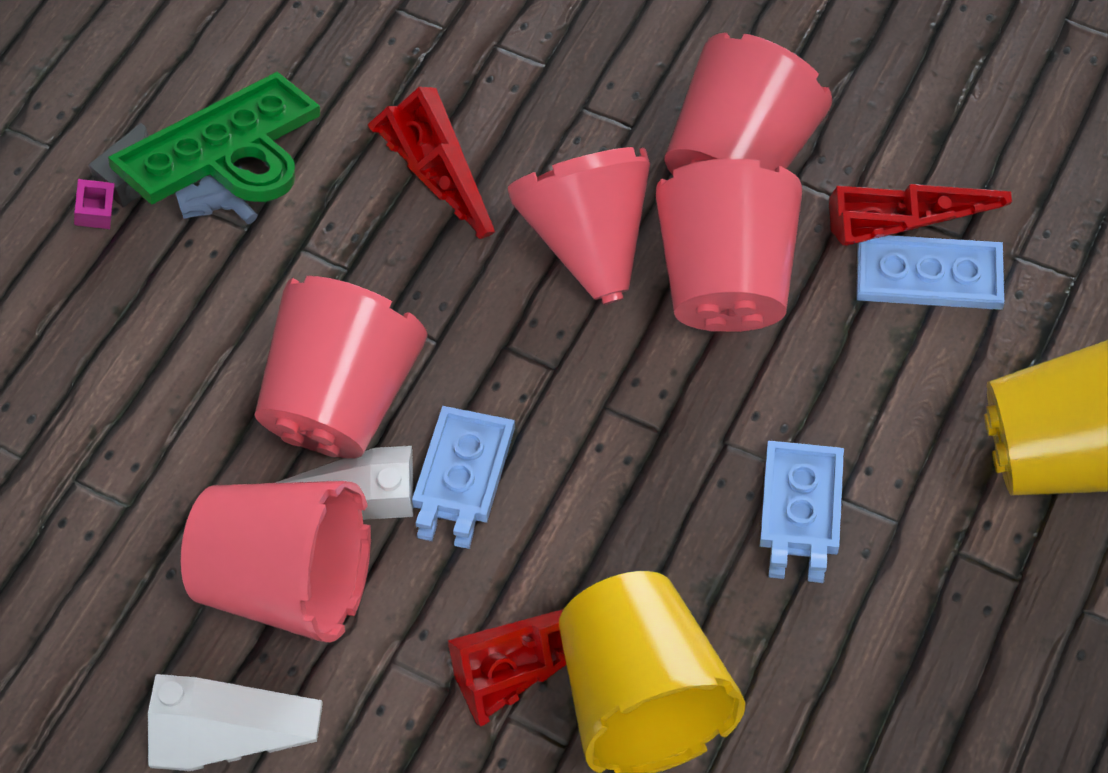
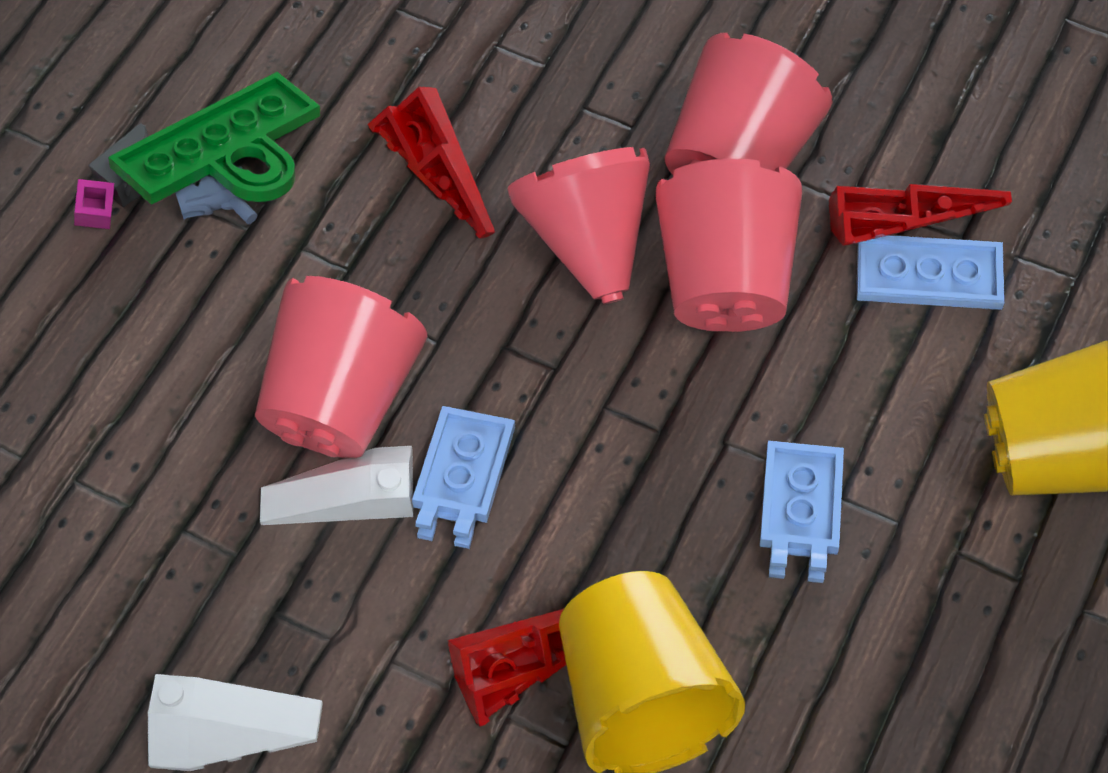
coral cone [181,481,371,642] -> none

